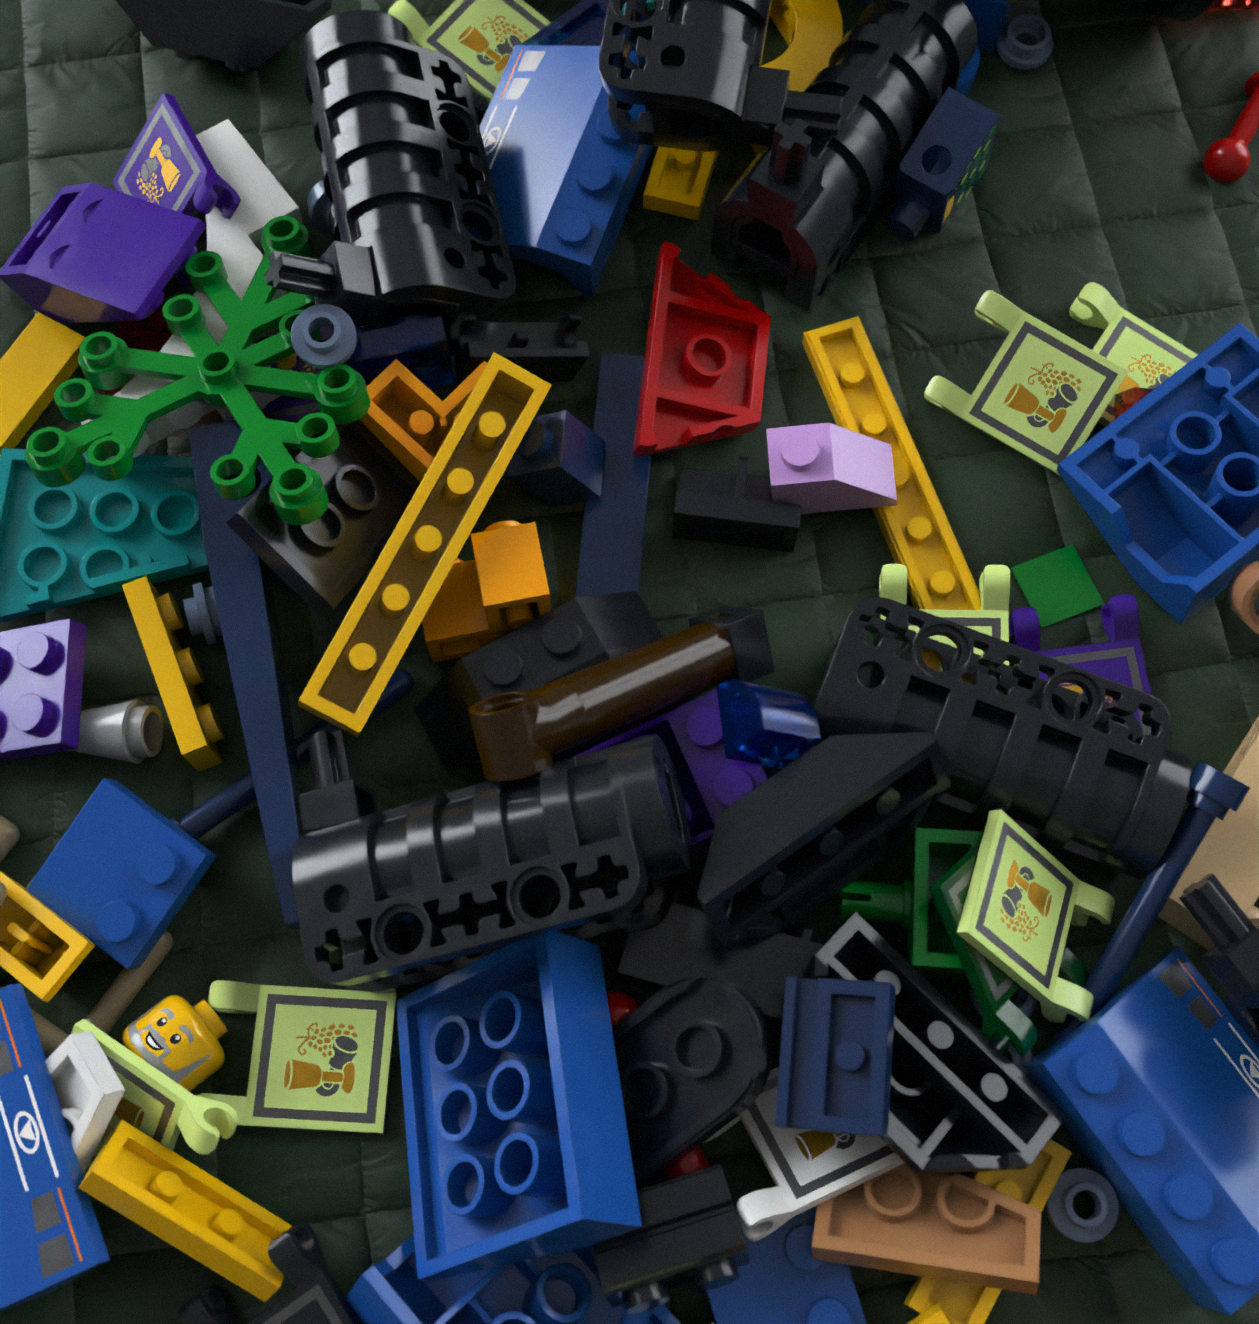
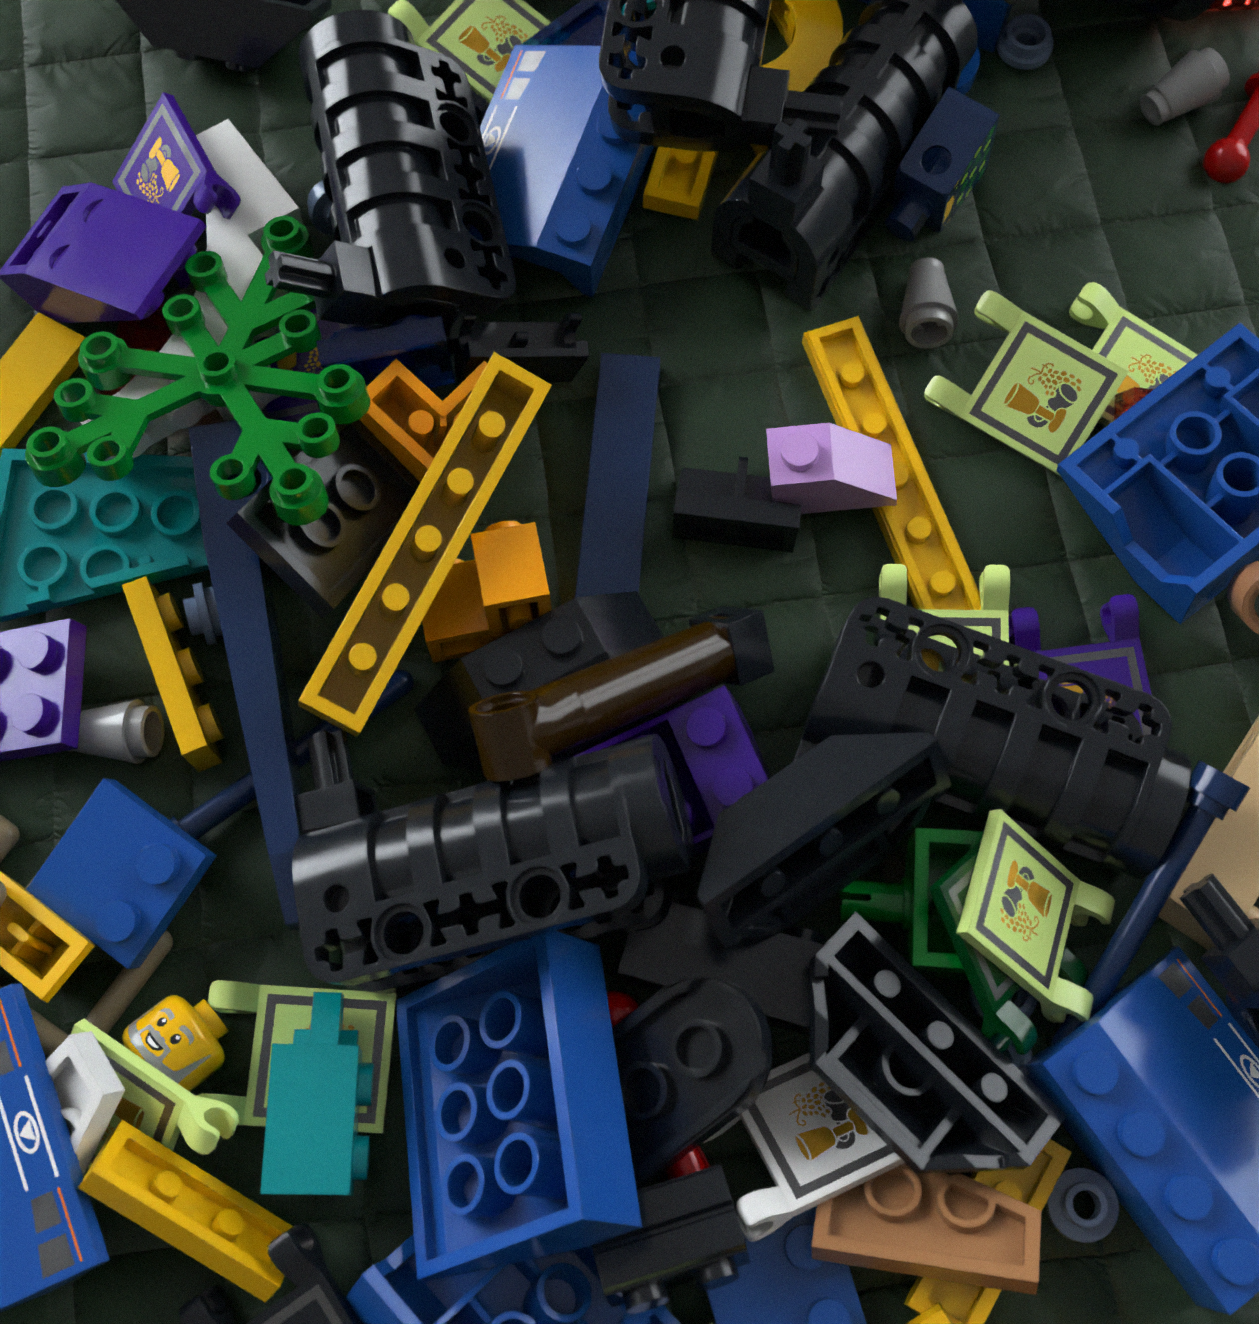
sand blue plate [291,304,357,369] -> none
dark blue brick [508,410,606,507] -> none
red wing [632,241,771,457] -> none
clear blue brick [716,679,821,769] -> none
dark blue plate [775,976,896,1138] -> none
green sticker [1011,544,1105,629] -> none
none -> teal hinge [260,992,374,1195]
none -> light grey cone [899,258,959,348]
none -> light grey cone [1140,47,1230,126]

